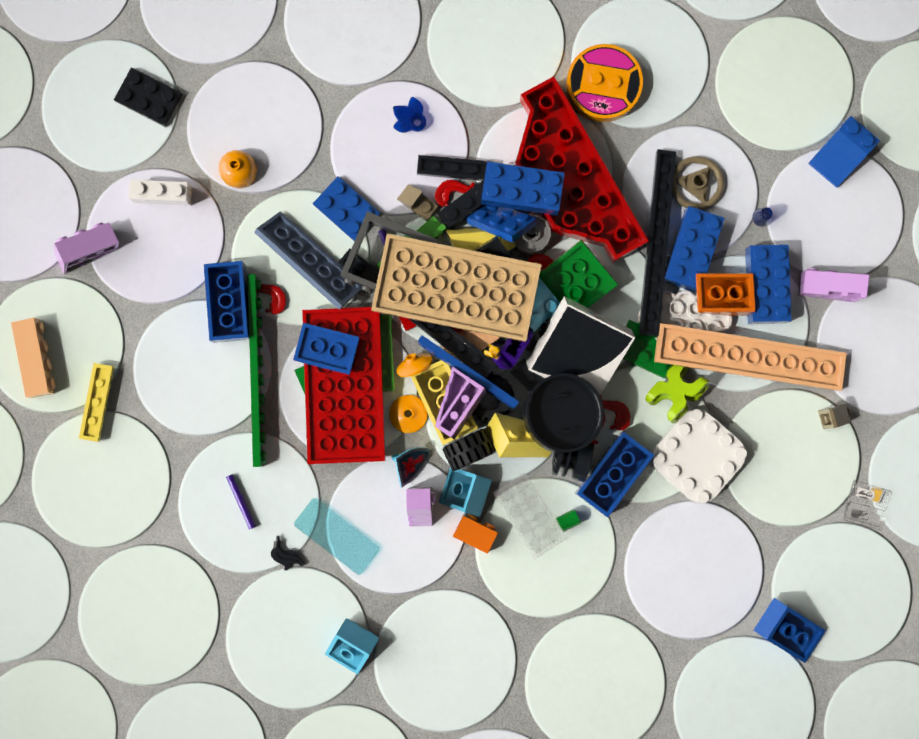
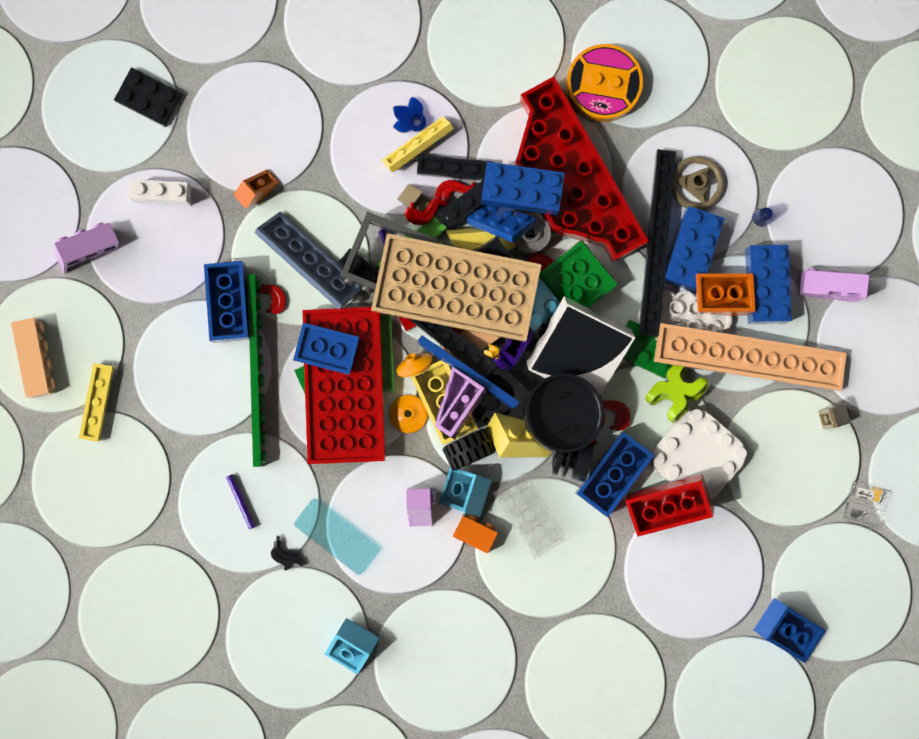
light orange cylinder [219,150,257,189] -> none
blue plate [313,176,380,242] -> none
shield [392,447,432,488] -> none
green piece [556,509,581,532] -> none
blue slope [808,116,880,188] -> none
none -> orange slope [233,169,279,209]
none -> light yellow plate [382,116,453,173]
none -> red piece [404,198,445,225]
none -> red brick [625,474,714,537]

